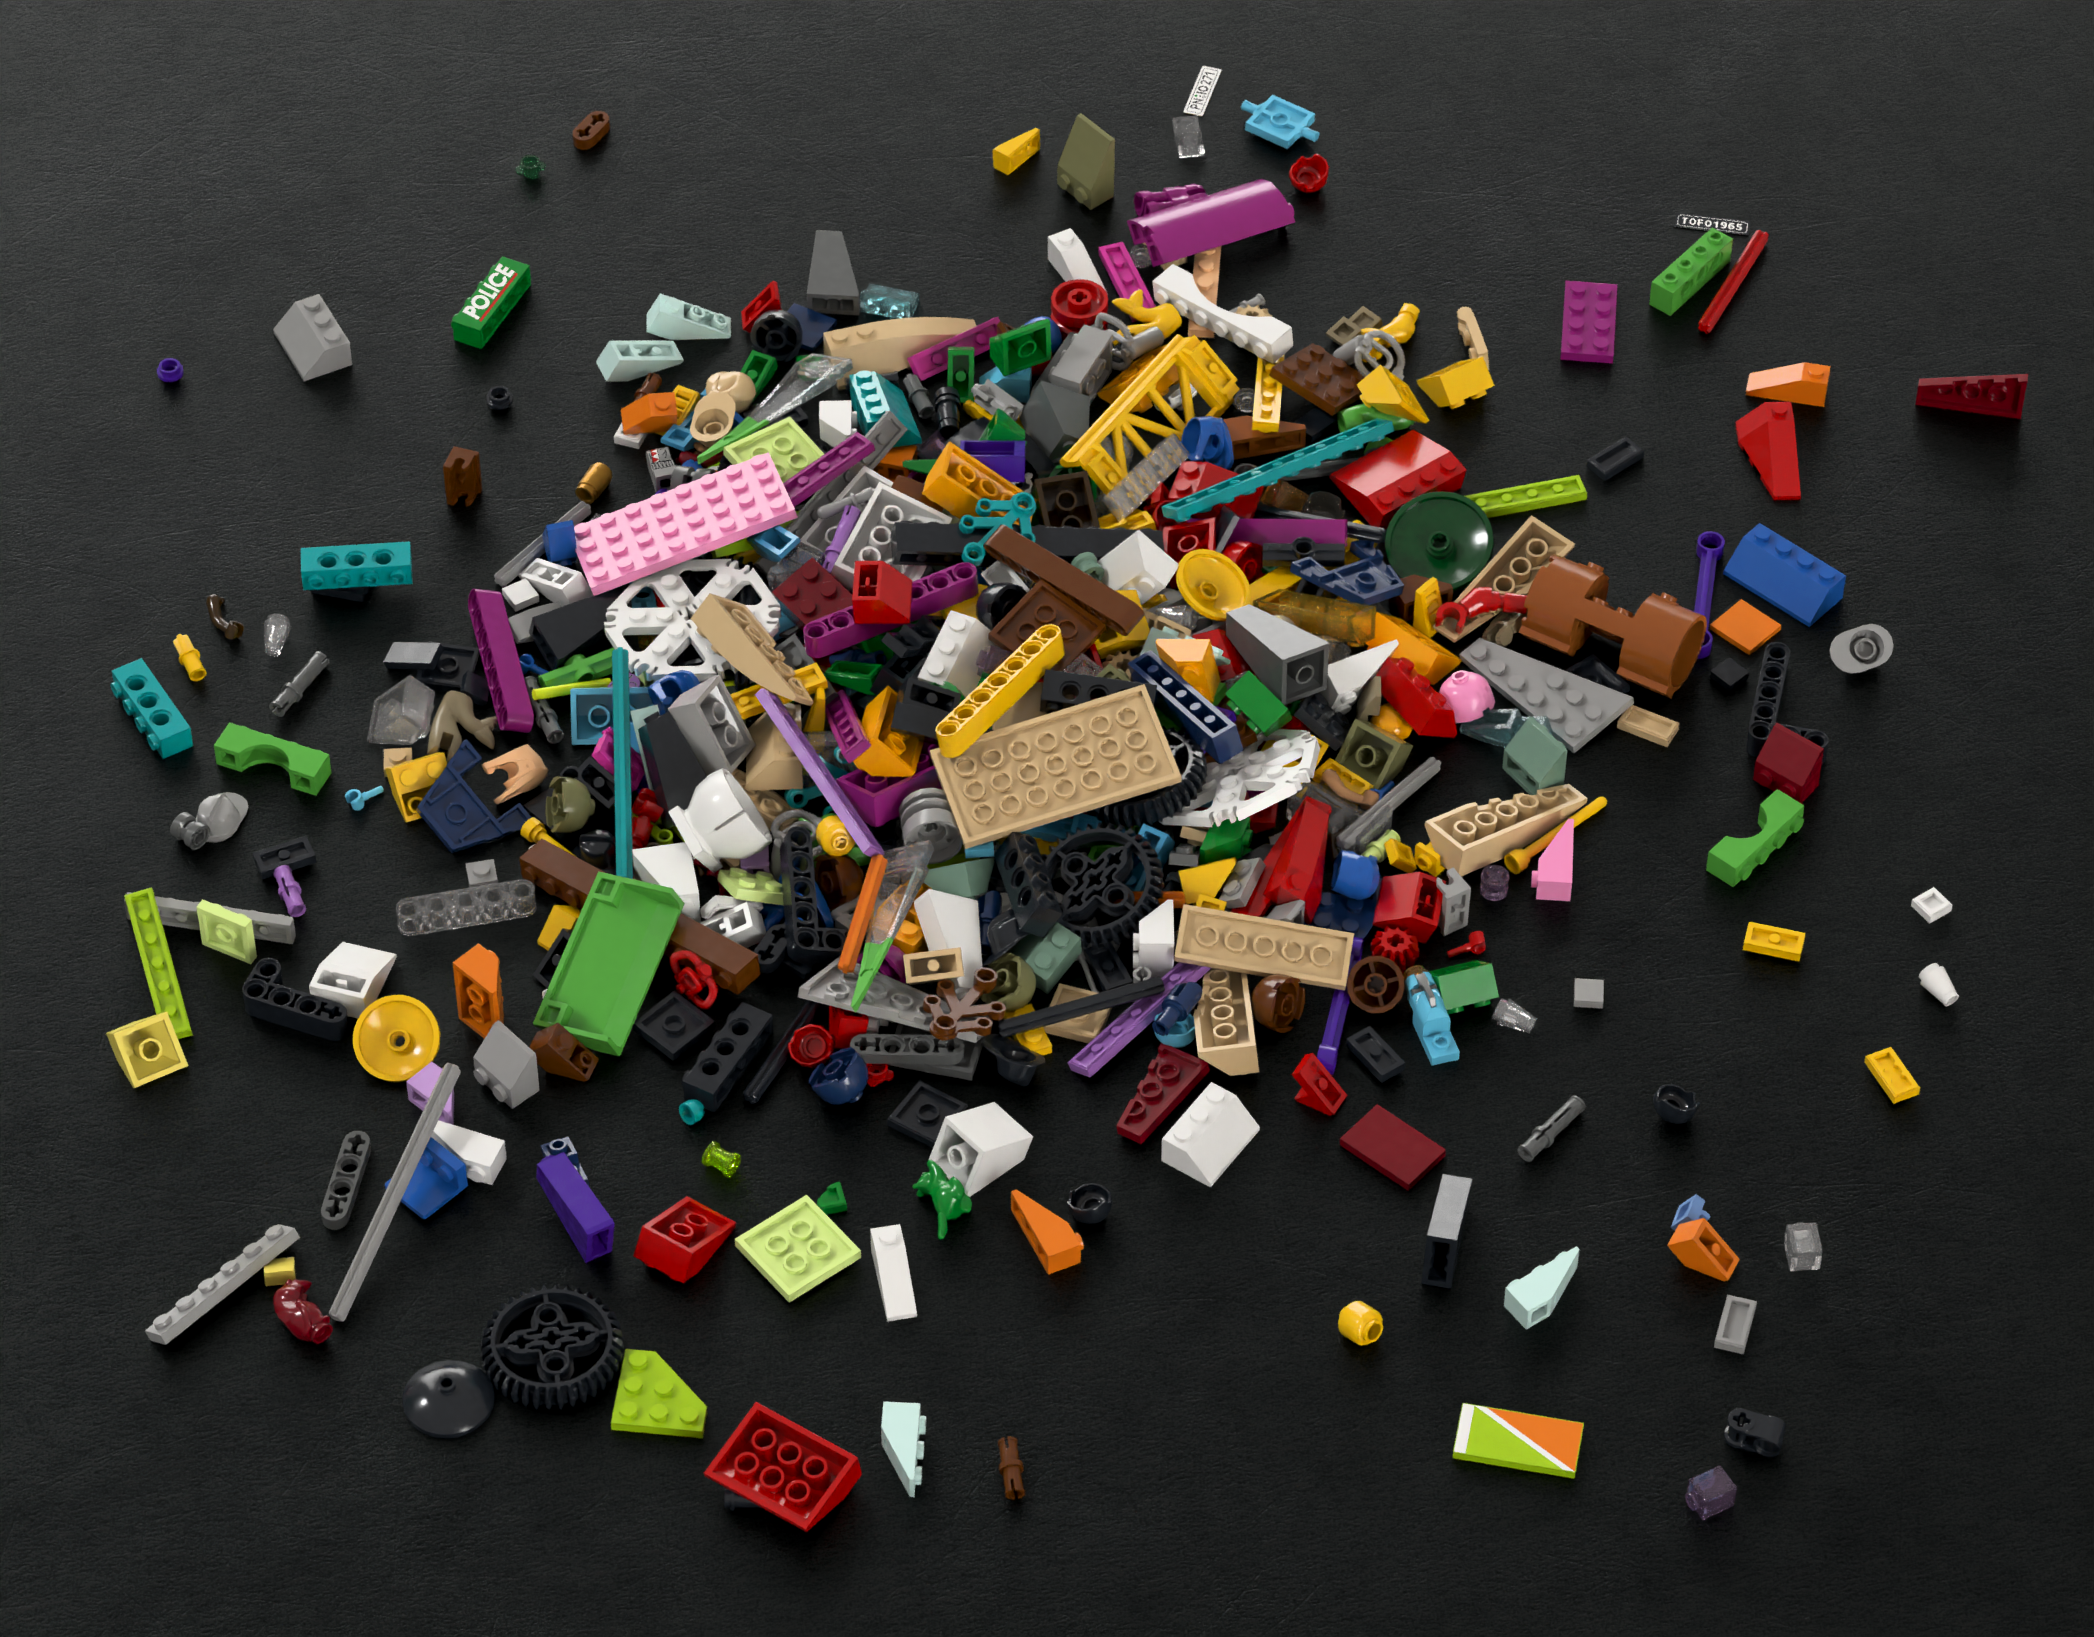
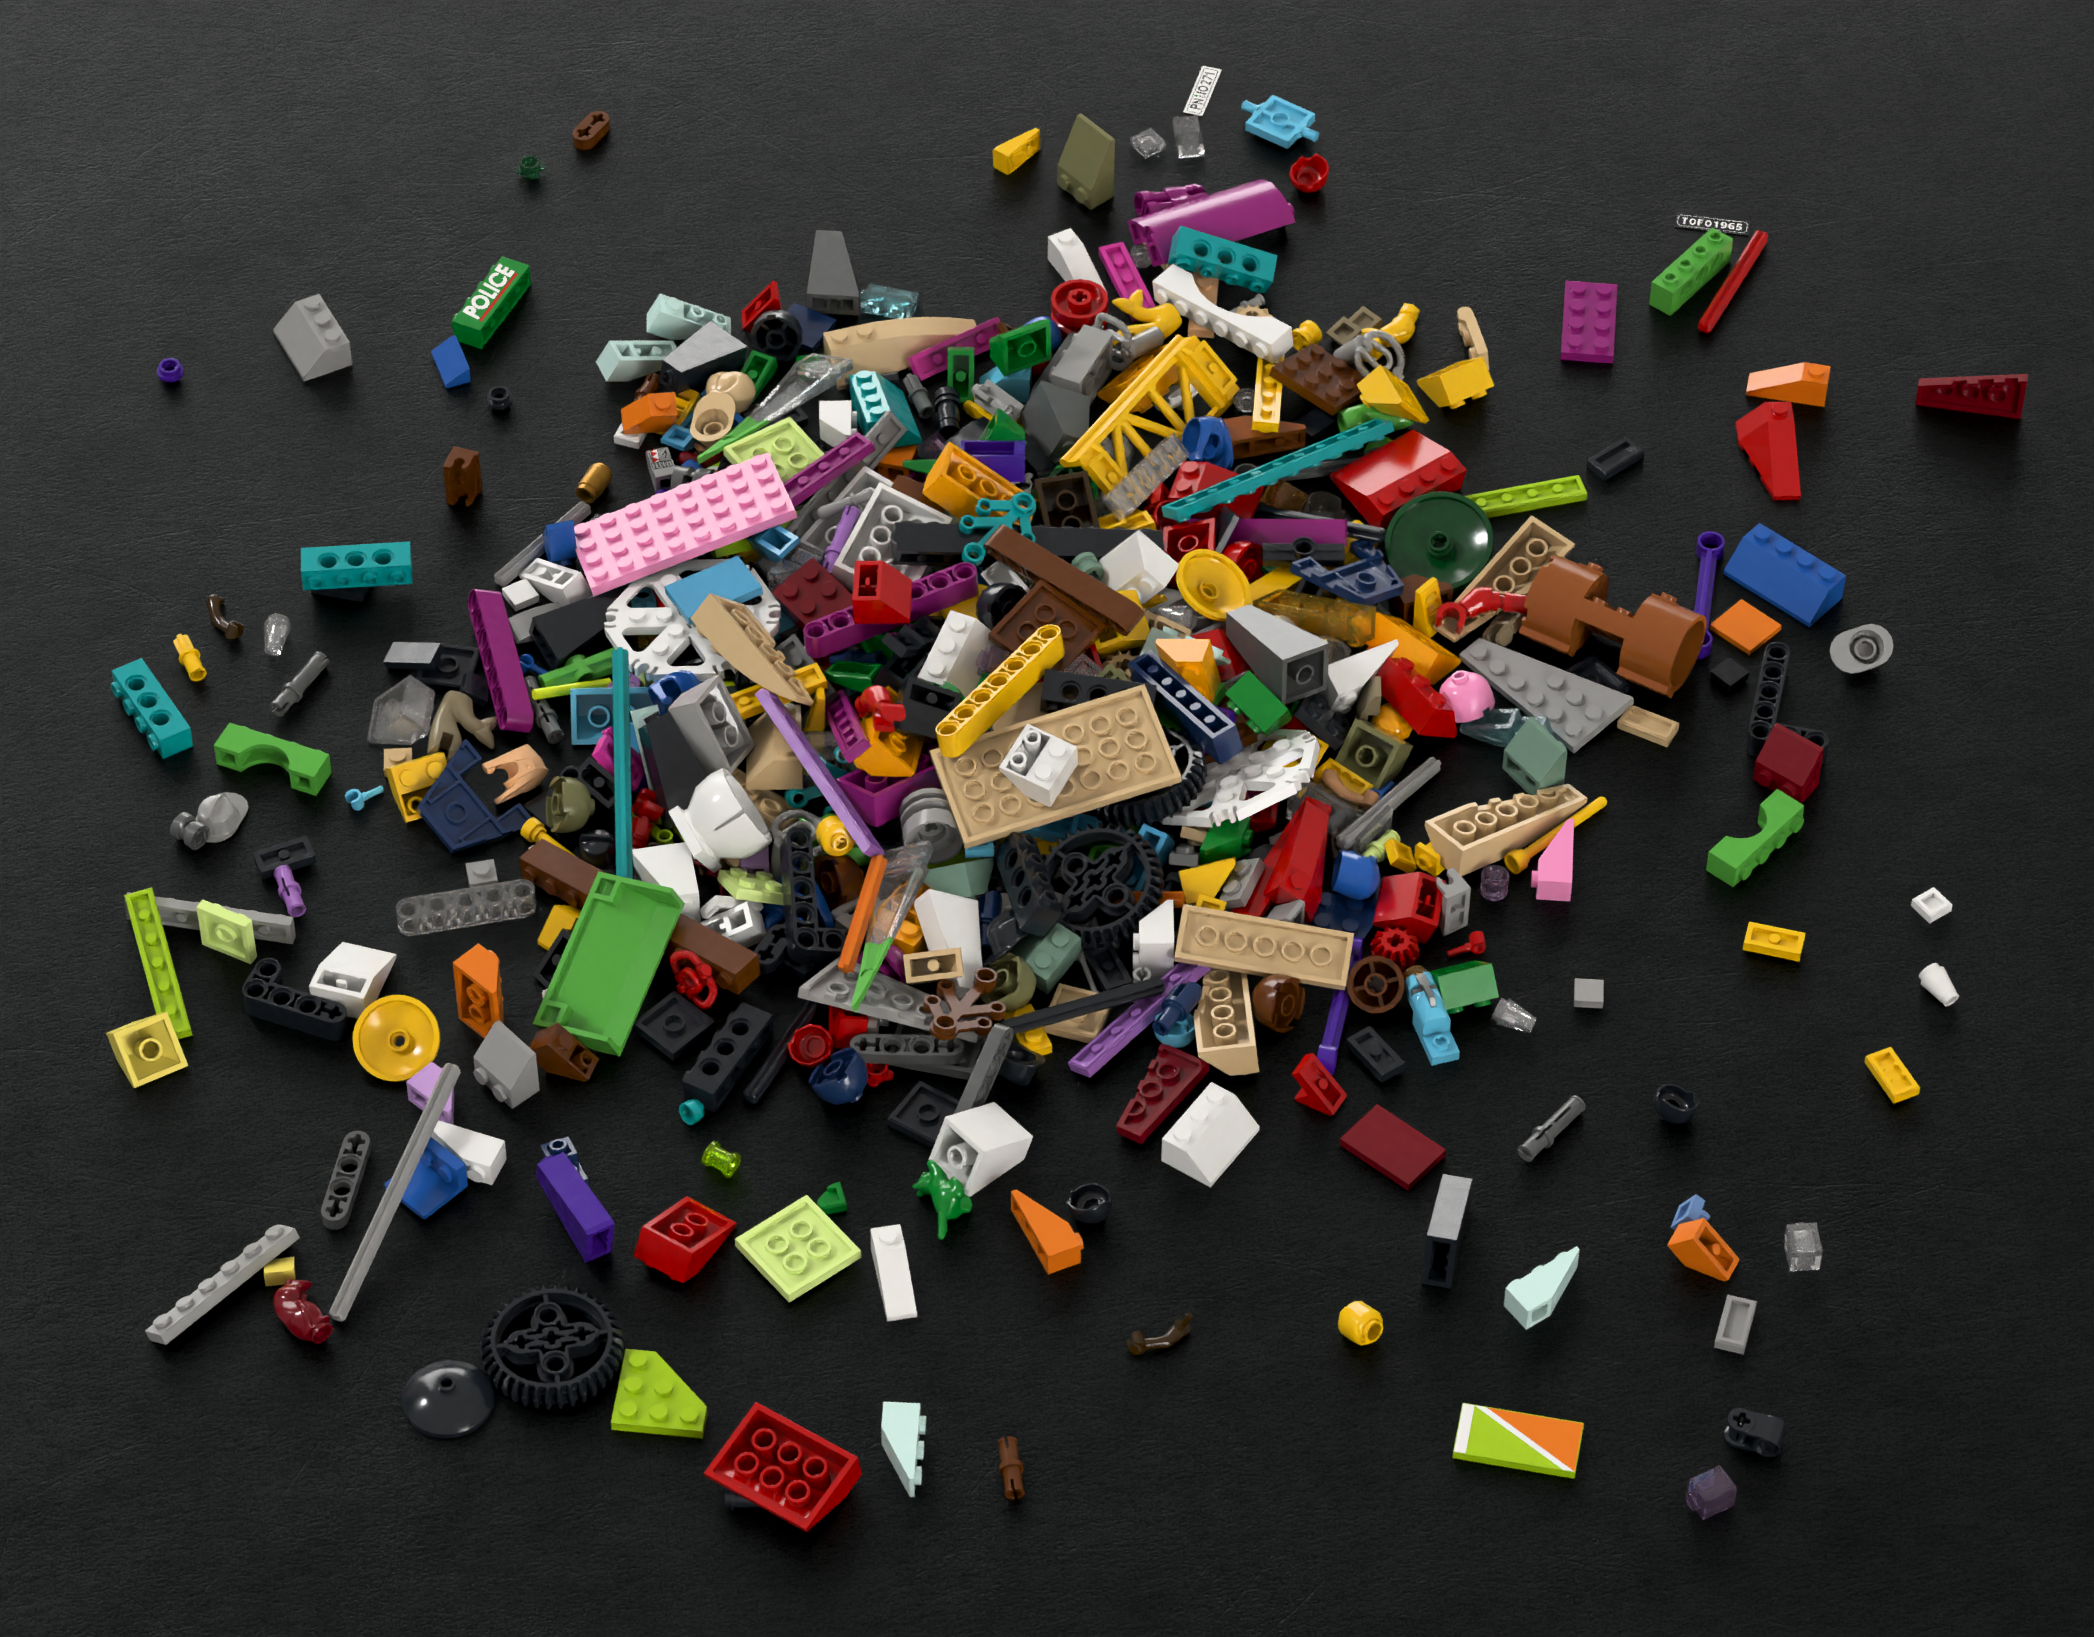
none -> blue slope [431,335,471,388]
none -> slope [658,321,748,394]
none -> dark azure tile [664,556,763,625]
none -> red piece [855,685,906,732]
none -> dark grey beam [954,1023,1013,1114]
none -> white slope [999,724,1078,807]
none -> dark brown piece [1127,1313,1193,1355]
none -> clear tile [1130,128,1166,158]
none -> teal brick [1168,226,1278,293]
none -> yellow wheel [1292,320,1323,351]

